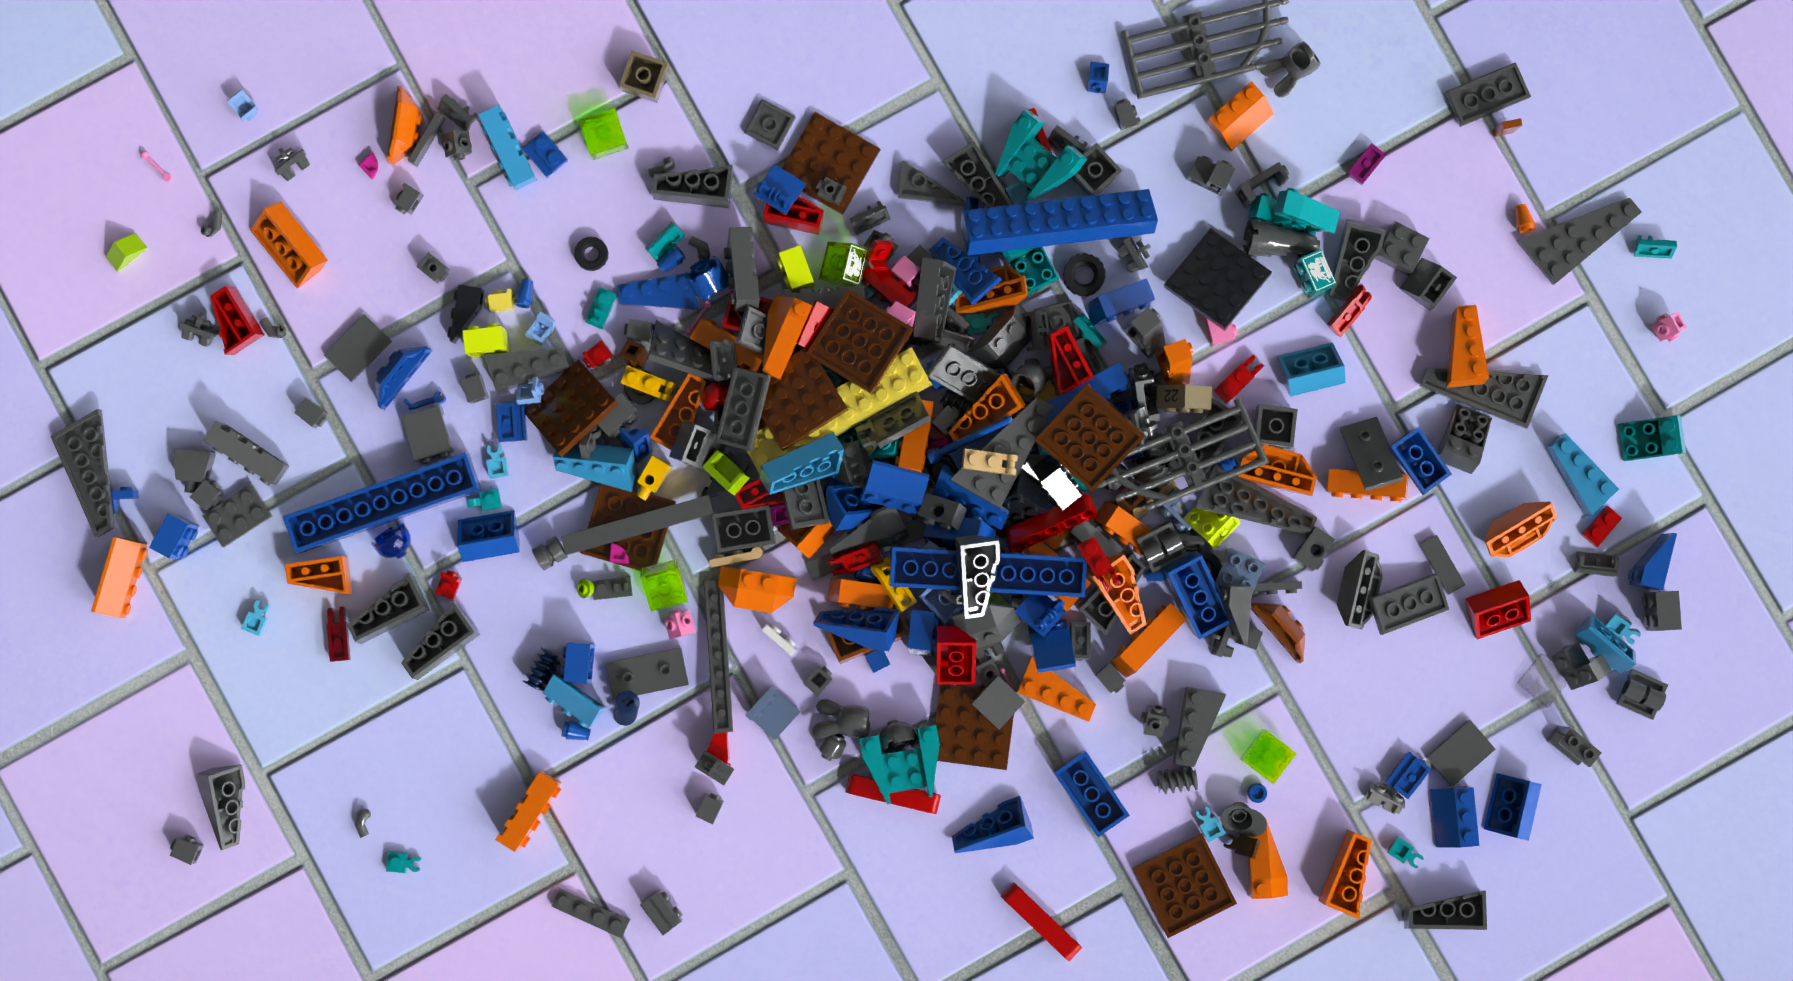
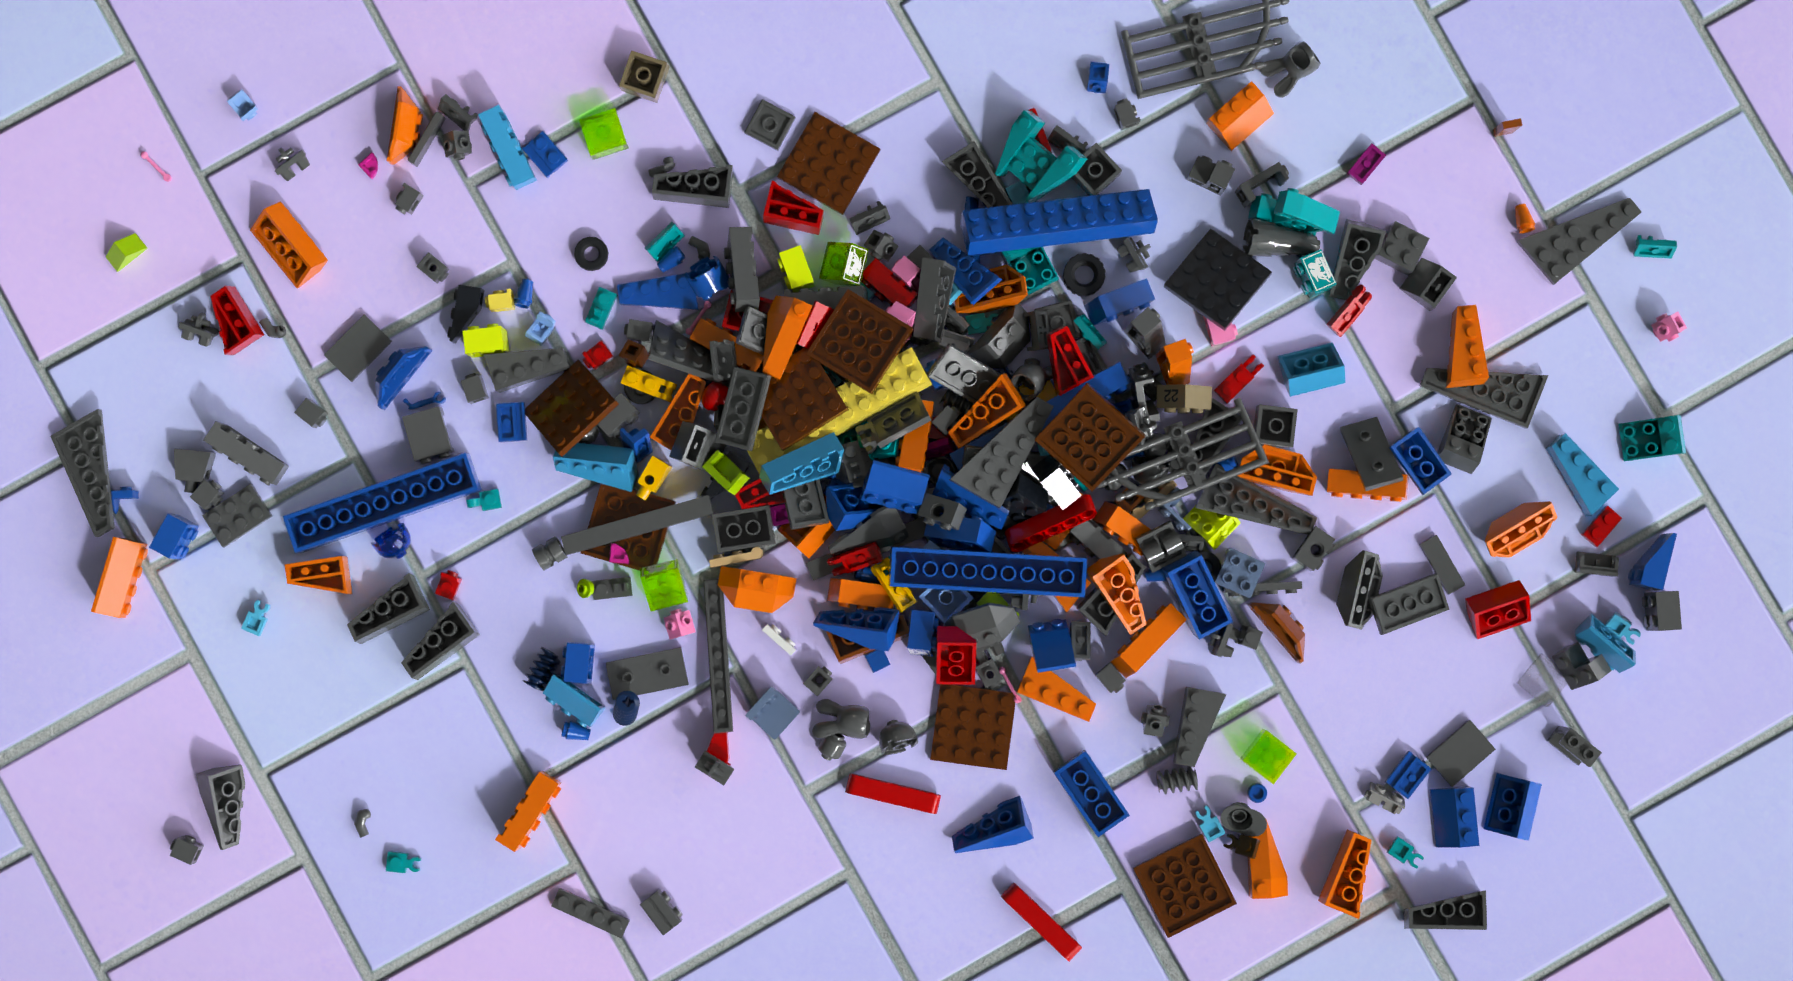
dark grey arm [201,211,222,237] -> none
dark red hinge [326,607,351,662] -> none
blue slope [457,510,520,562] -> none
medium azure plate [486,444,509,479] -> none
light blue bracket [516,377,544,405] -> none
dark grey plate [579,426,601,459] -> none
dark grey brick [695,793,724,824] -> none
blue hinge [753,164,806,215] -> none
dark grey brick [816,177,847,206] -> none
teal wedge [859,725,940,805] -> none
red bracket [865,240,893,271] -> none
dark grey wing [898,161,964,206] -> none
blue piece [926,415,1012,465] -> none
dark grey arm [940,589,962,605] -> none
dark grey wedge [955,535,1000,619] -> none
tan plate [961,449,1018,476] -> none
dark grey tile [971,675,1026,729] -> none
blue hinge [1015,594,1066,637] -> none
red hinge [1077,536,1121,592] -> none
dark grey slope [1220,583,1252,645] -> none
dark grey plate [1445,62,1531,127] -> none
dark grey plate [1616,669,1668,720] -> none

